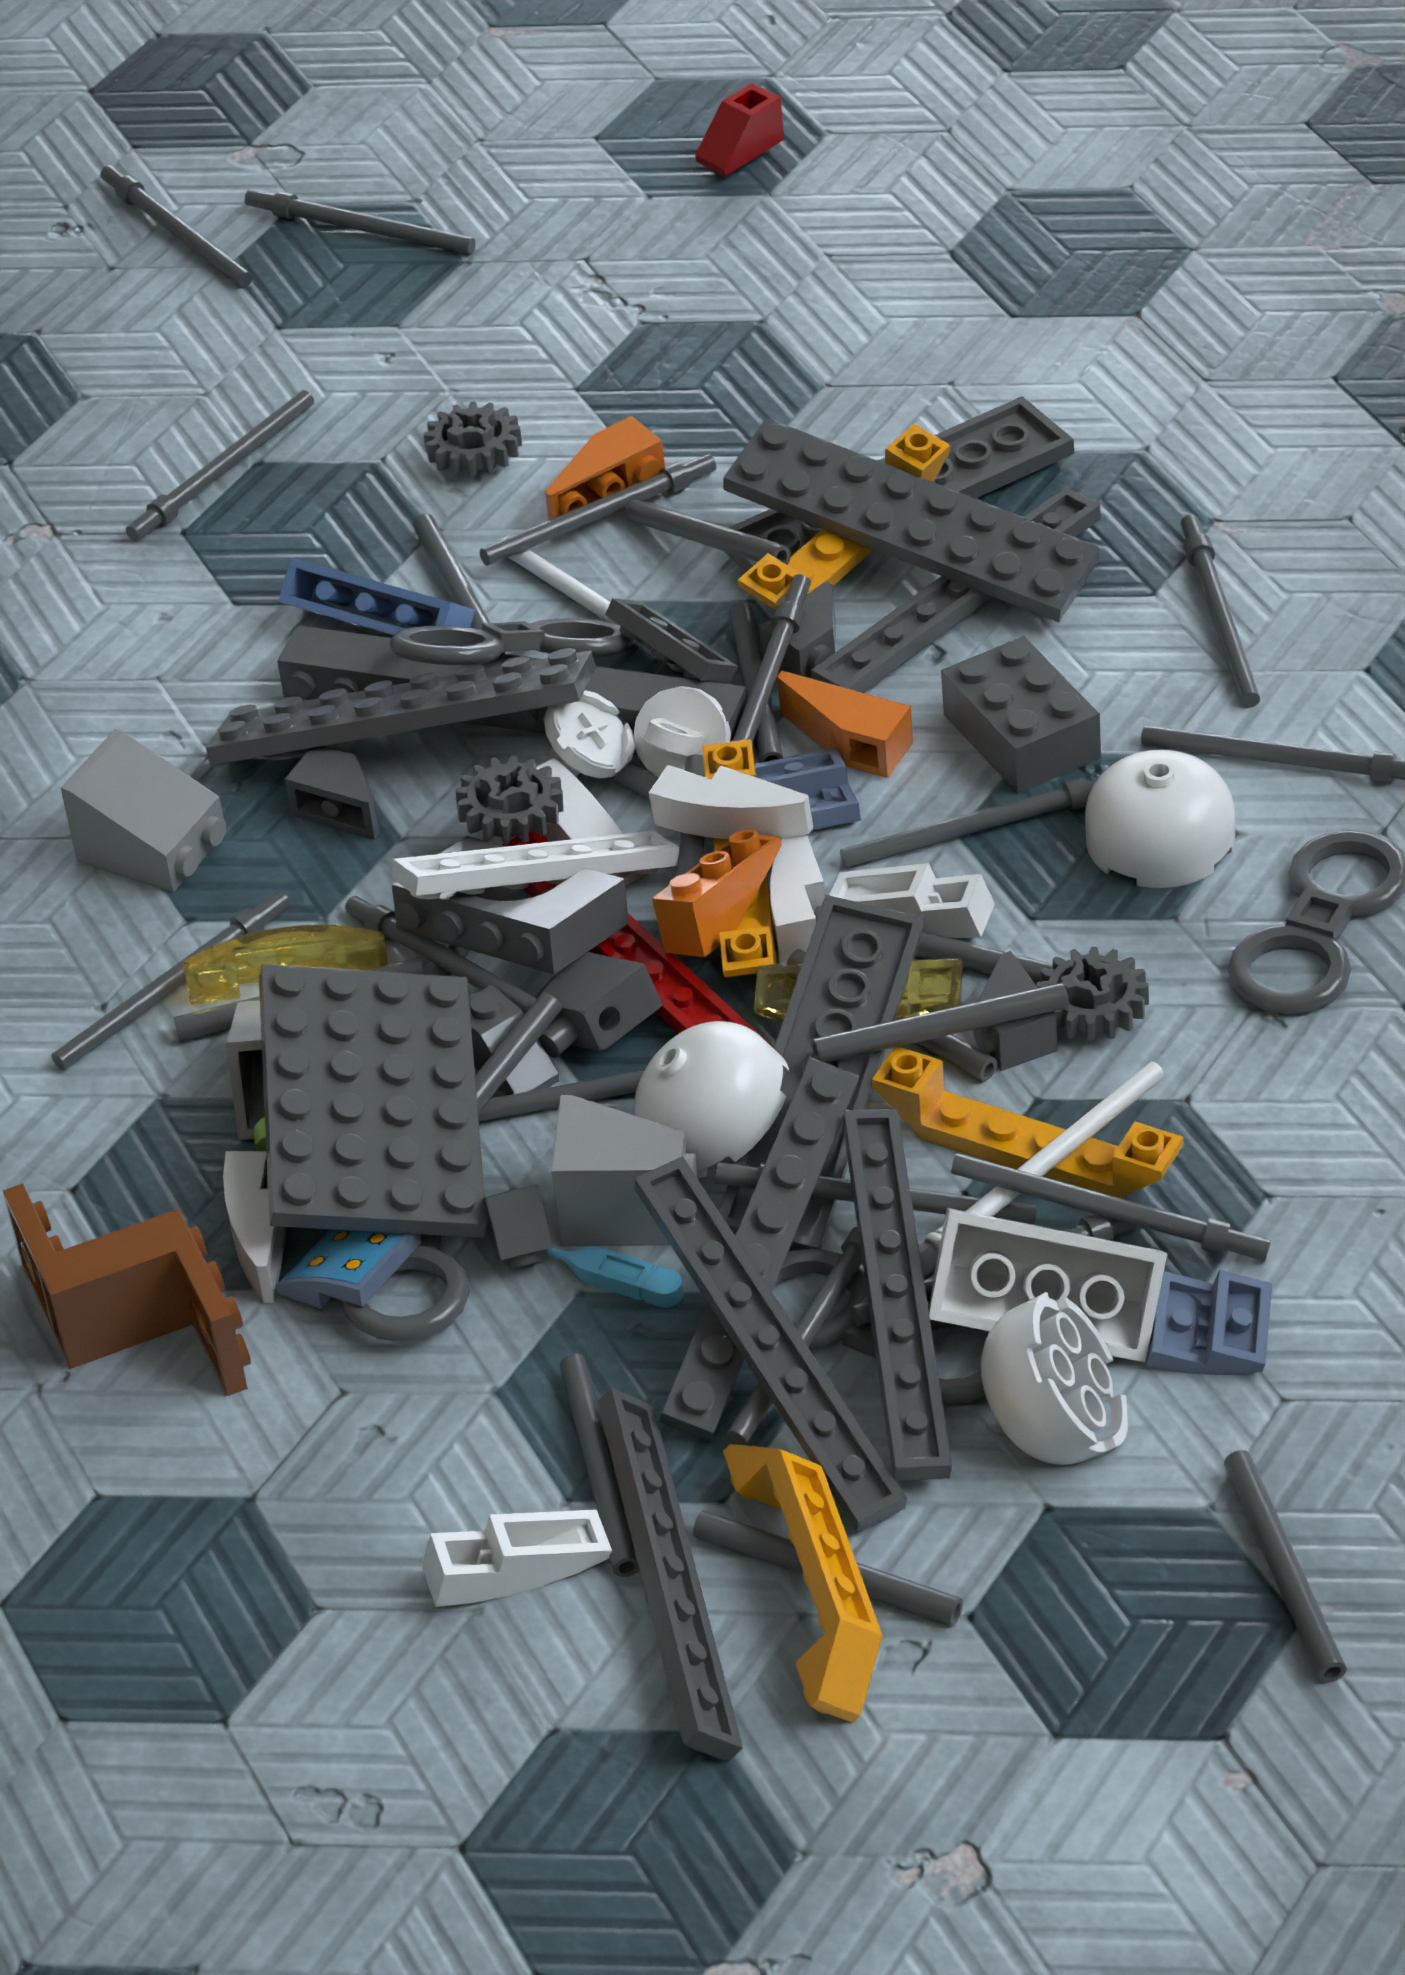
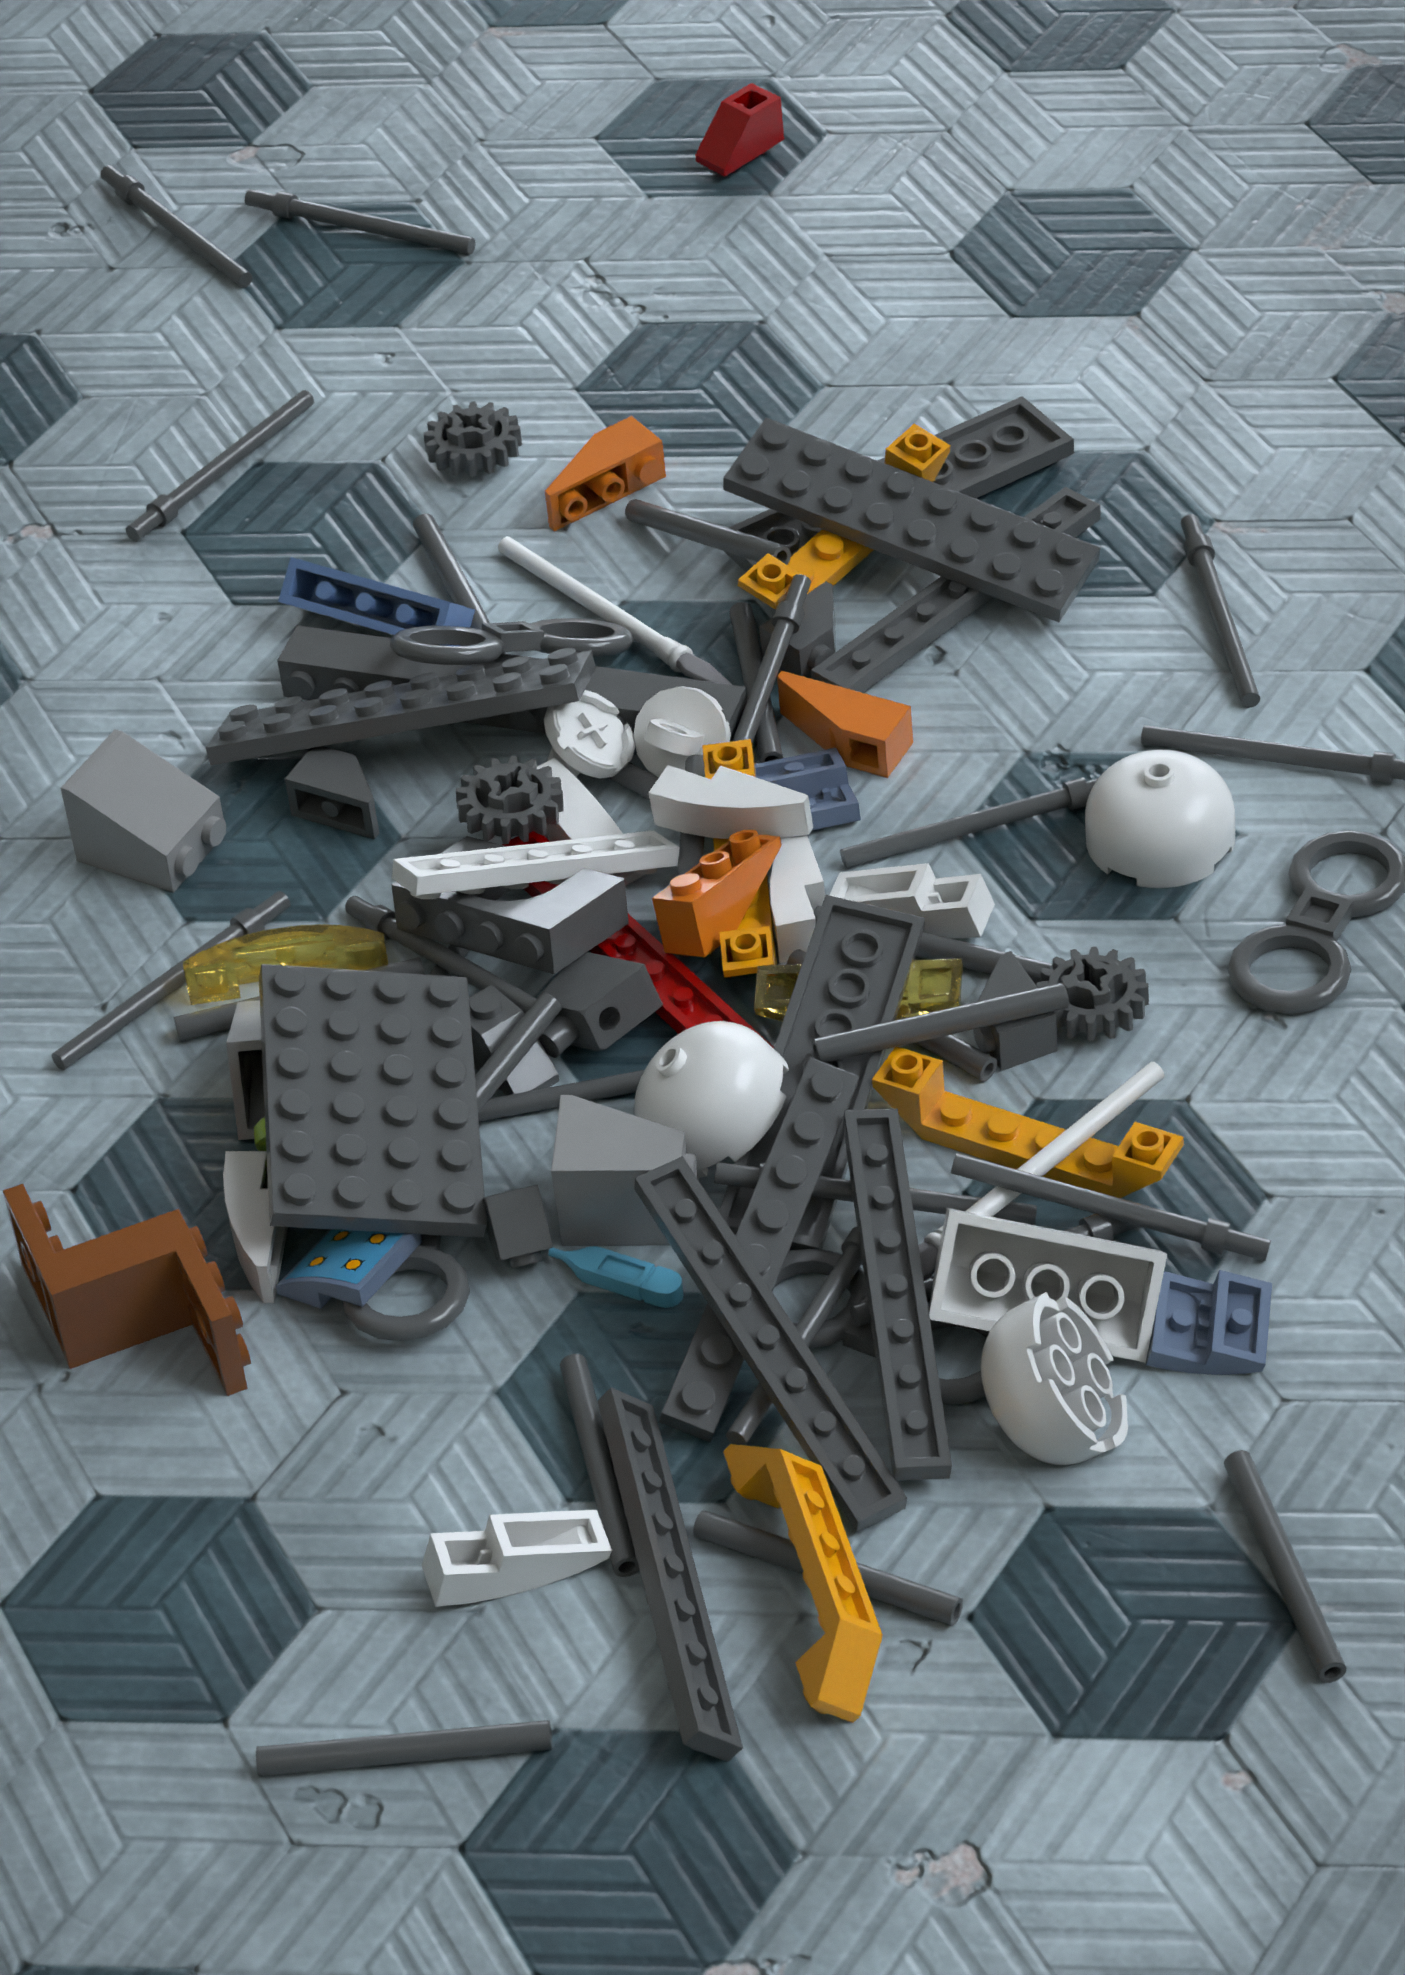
dark grey bar [479,454,716,566] -> none
dark grey plate [605,598,738,683] -> none
dark grey brick [941,636,1101,794] -> none
none -> dark grey piece [256,1720,553,1776]

